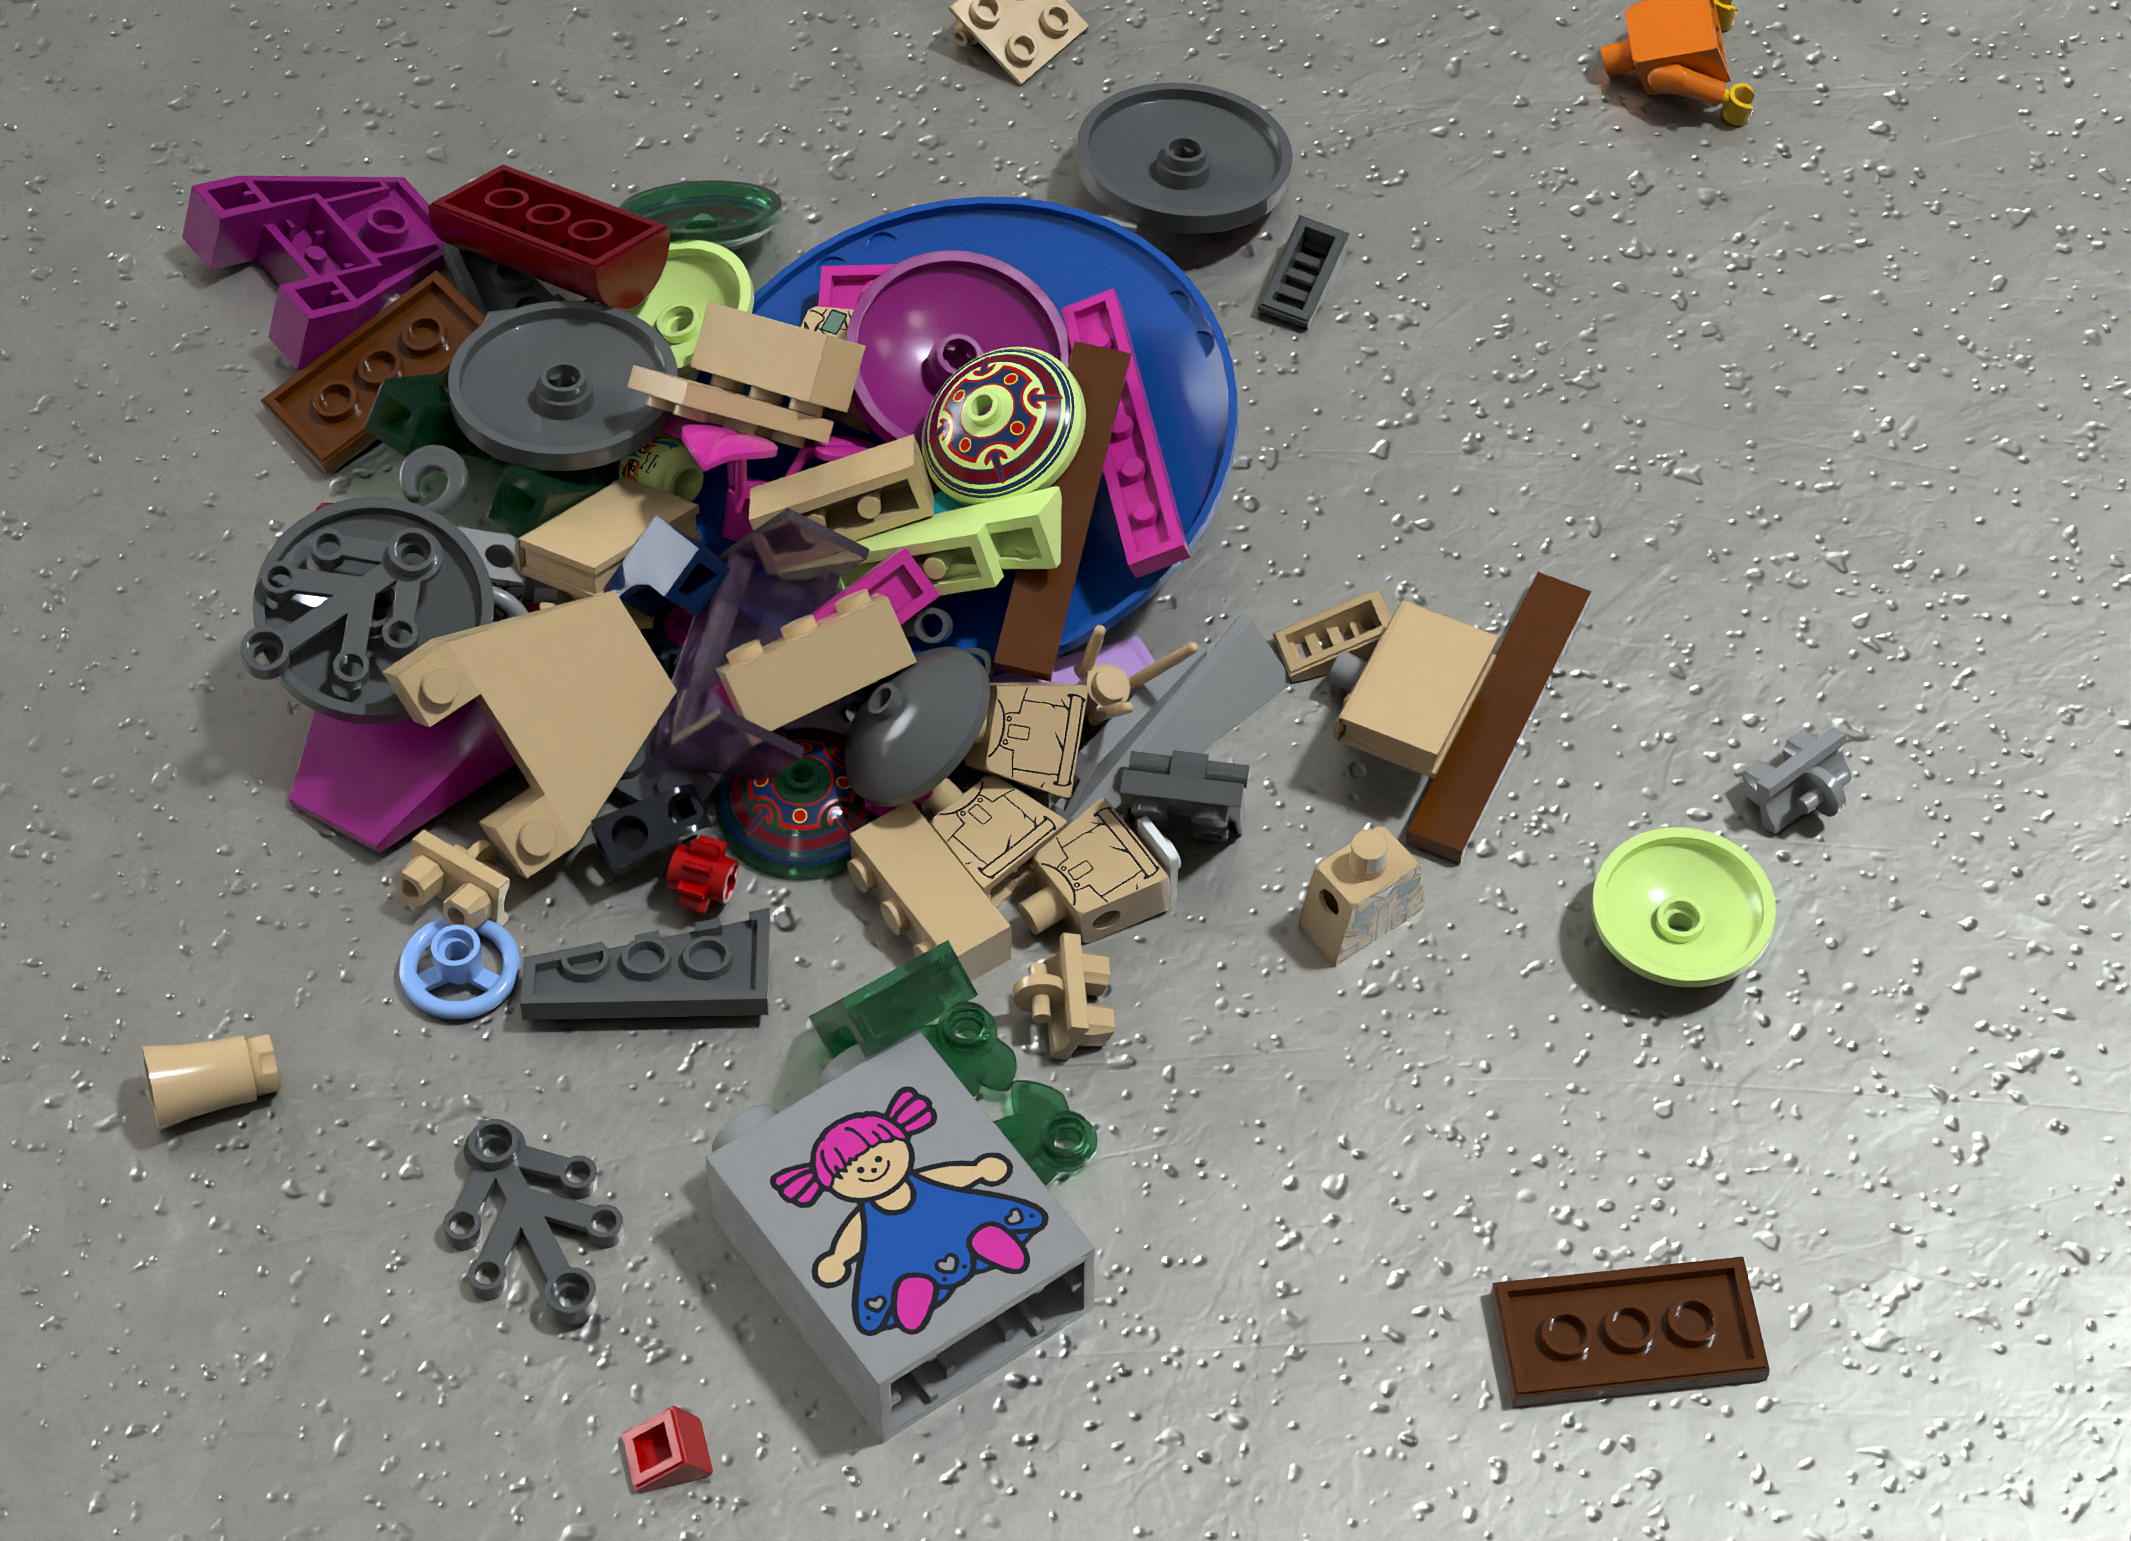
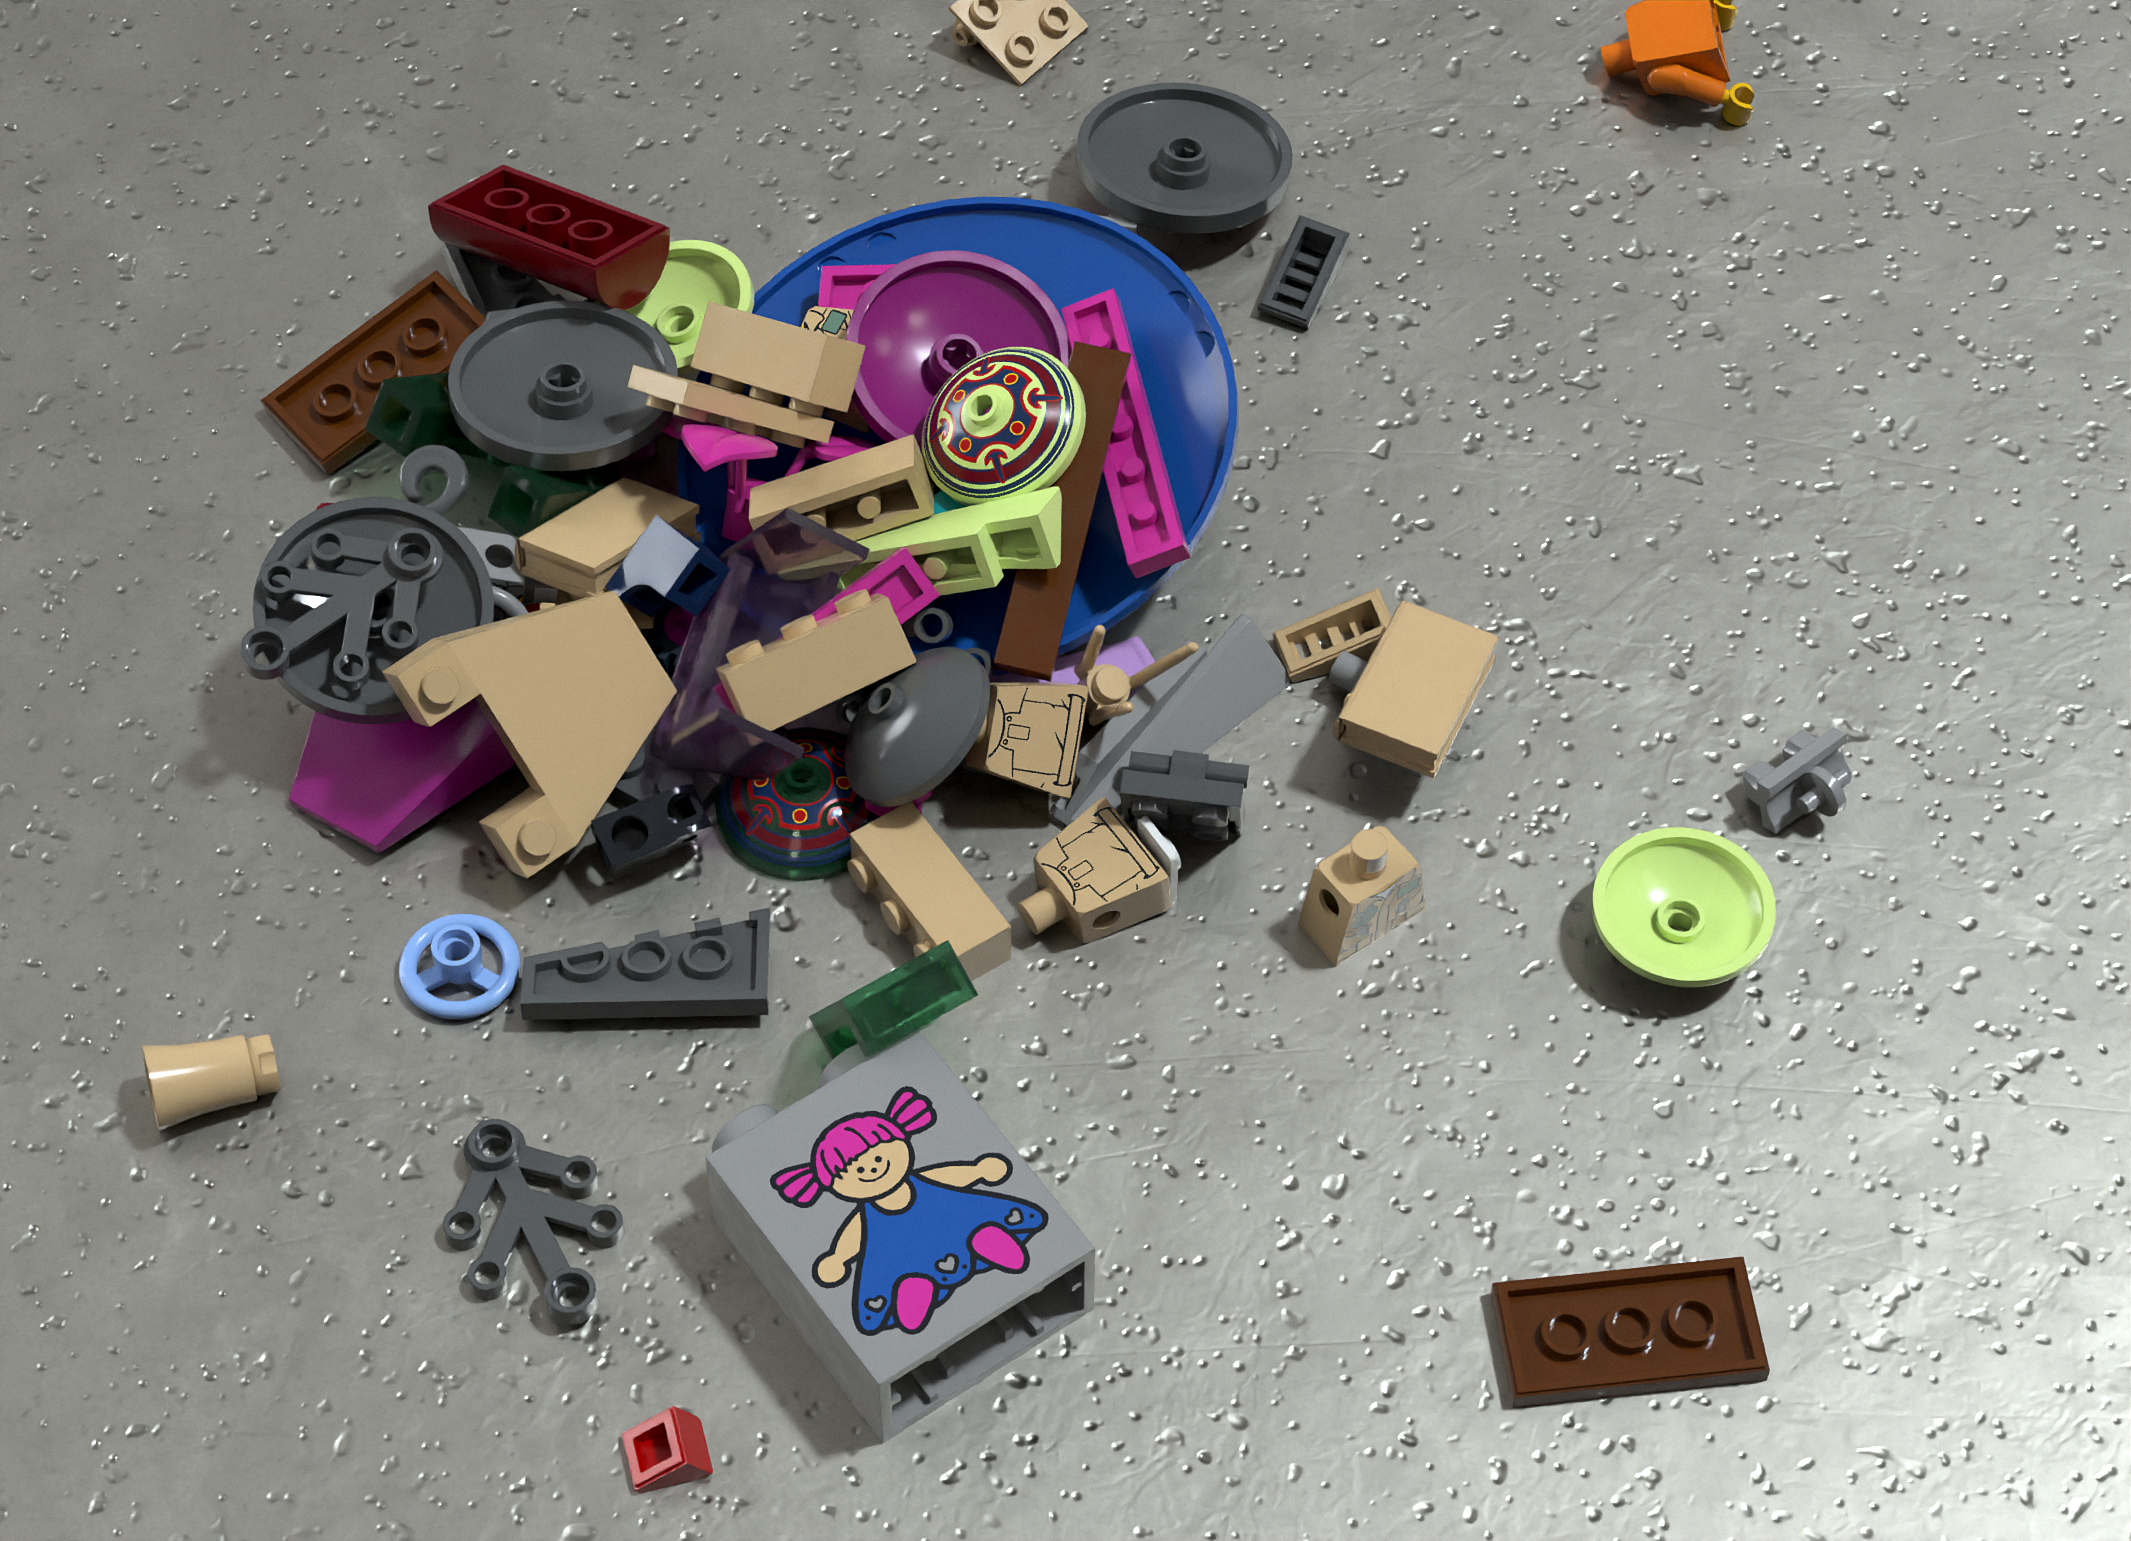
magenta wedge [182,176,446,371] -> none
tan hips [399,830,510,929] -> none
clear green dish [619,180,783,252] -> none
yellowish green head [619,431,704,502] -> none
red gear [666,835,739,914] -> none
clear green plate [906,1001,1017,1099] -> none
tan torso [923,776,1068,910] -> none
clear green plate [993,1080,1097,1186] -> none
tan hips [1012,932,1115,1060] -> none
reddish brown tile [1405,572,1592,863] -> none

